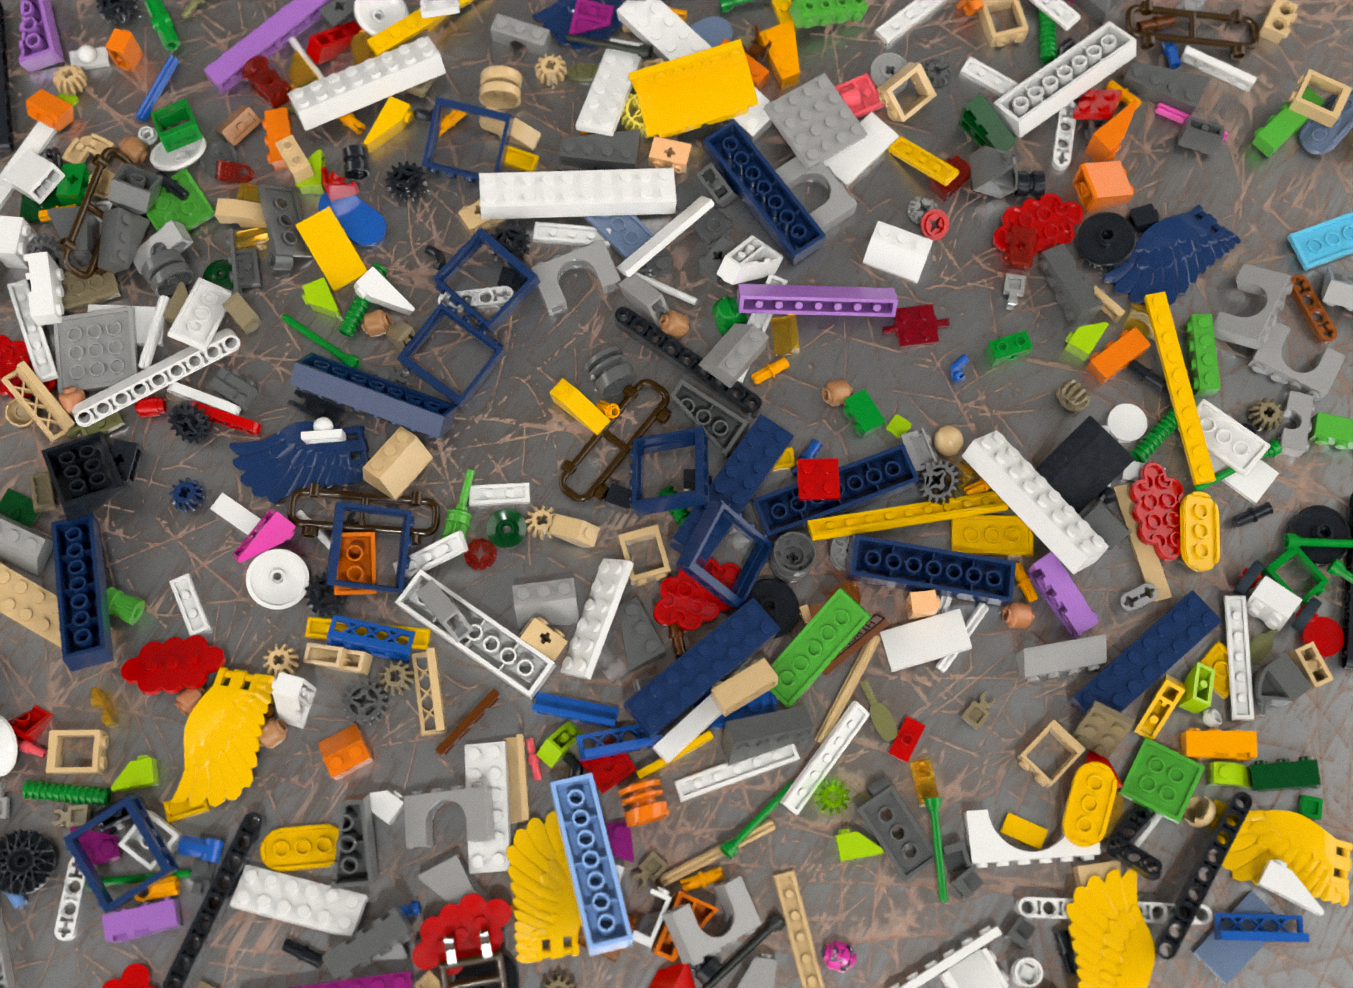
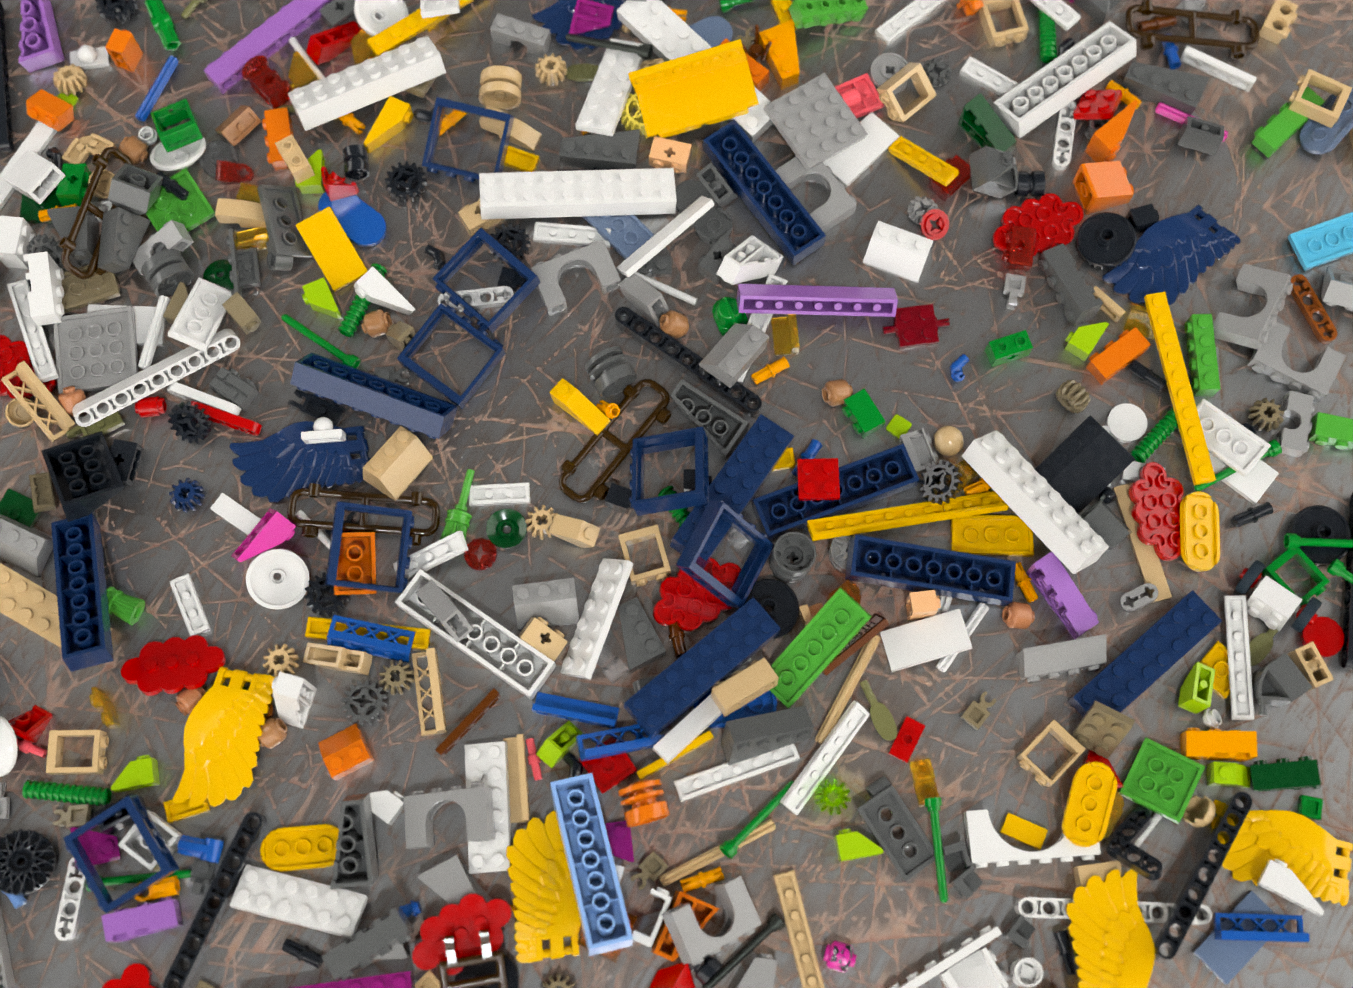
yellow slope [1134,673,1185,741] -> none

